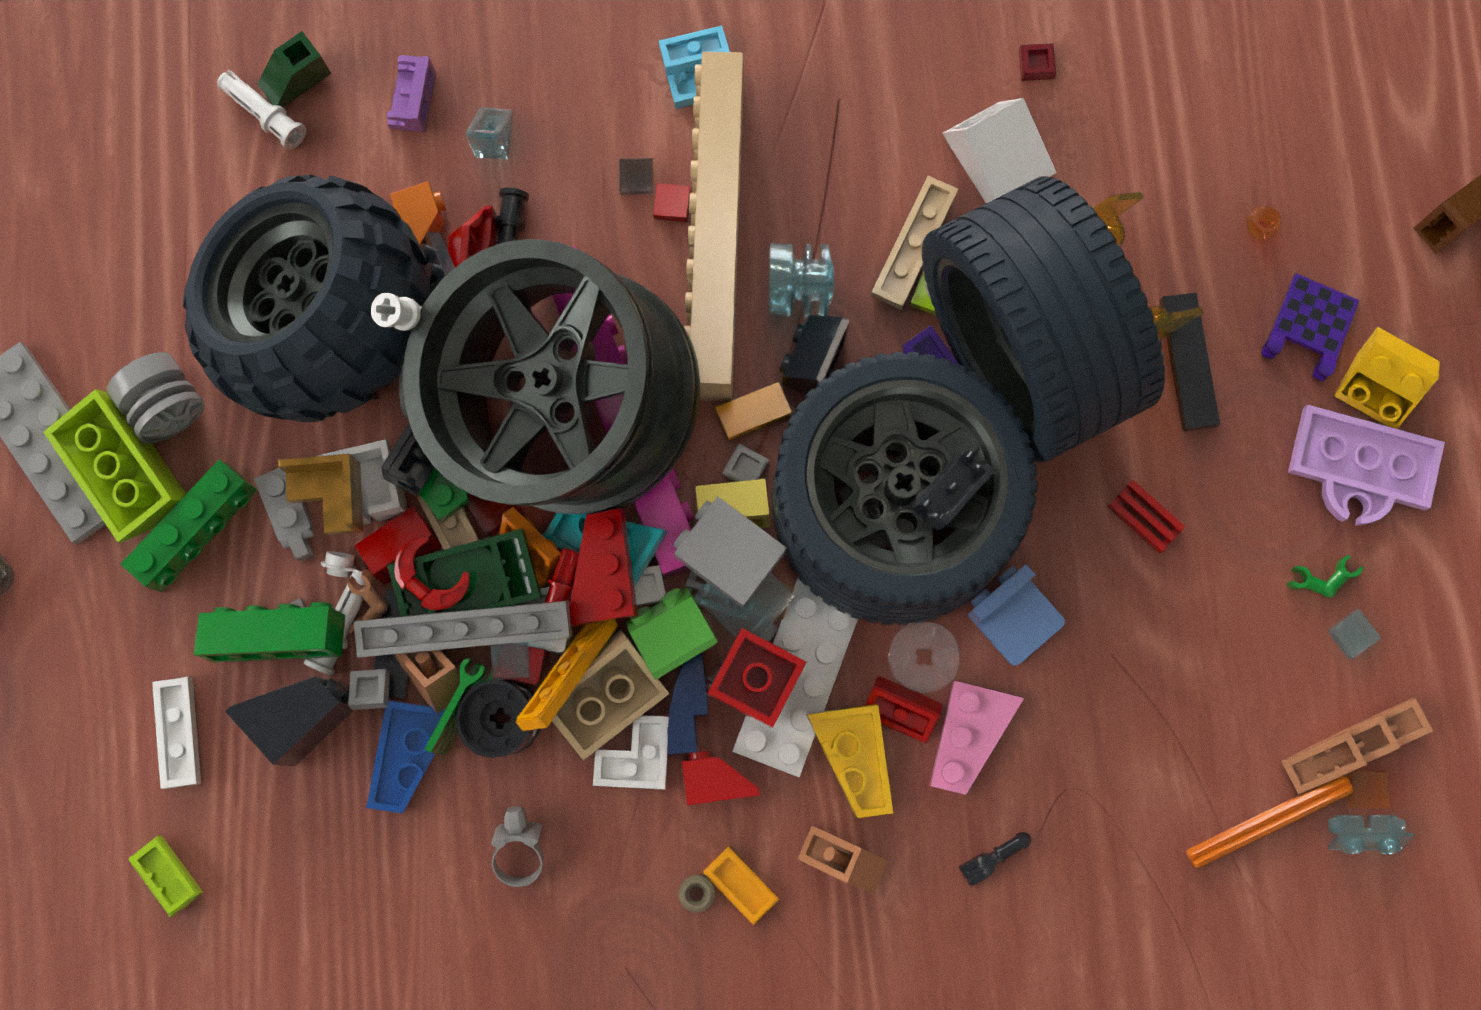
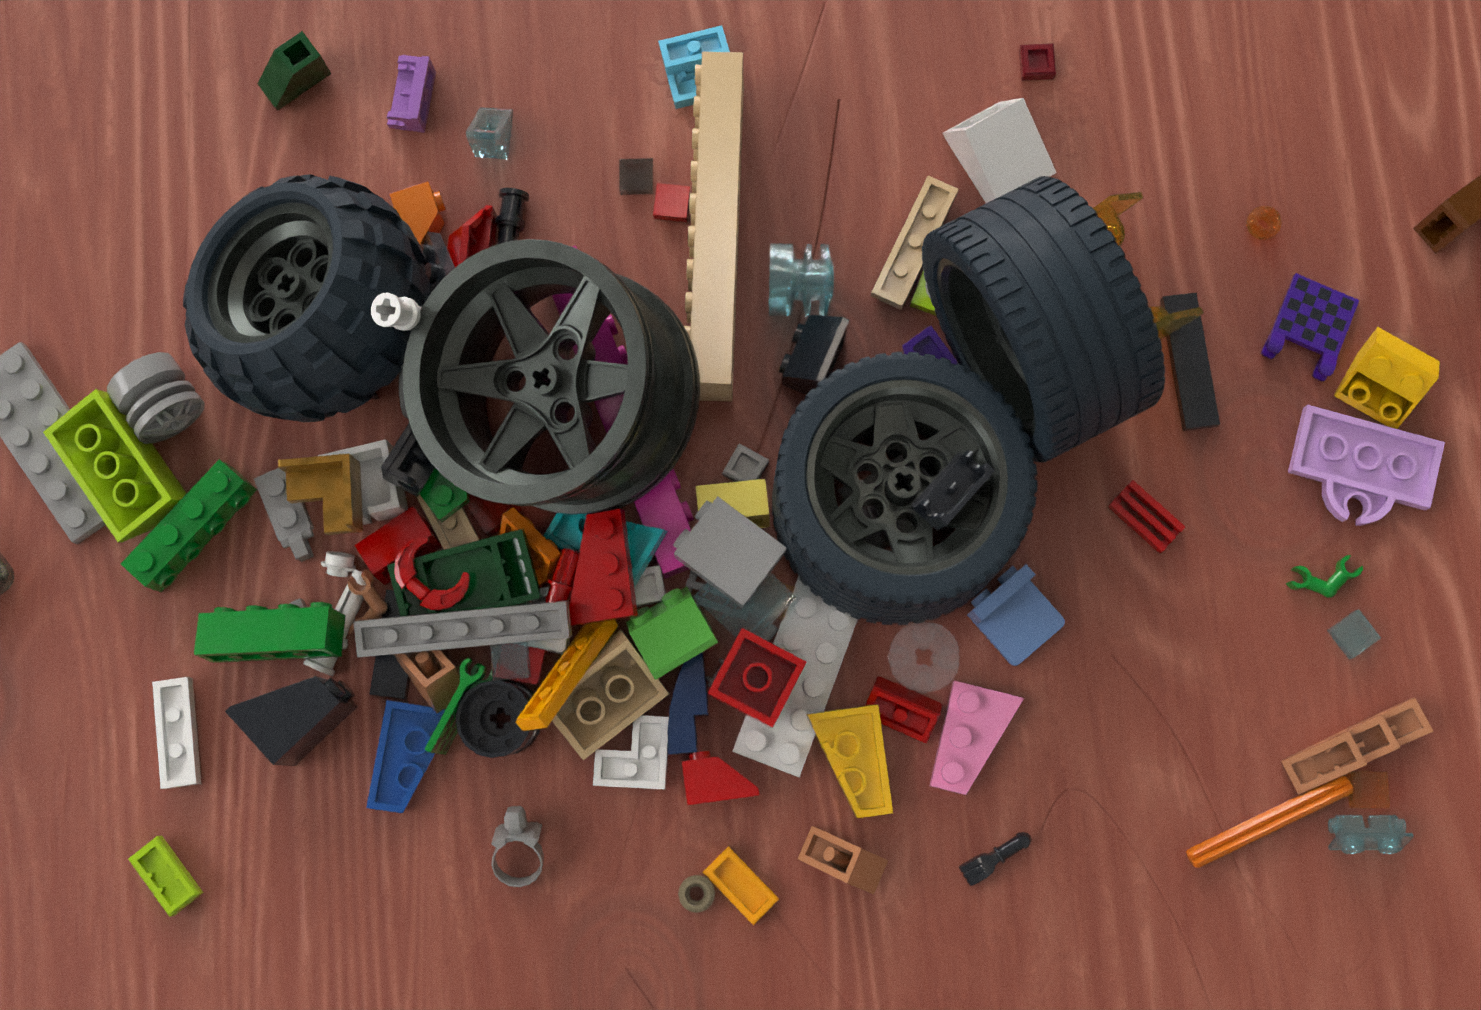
white pin [217,70,307,150] -> none
light grey plate [348,669,390,710] -> none
light orange tile [715,382,792,441] -> none

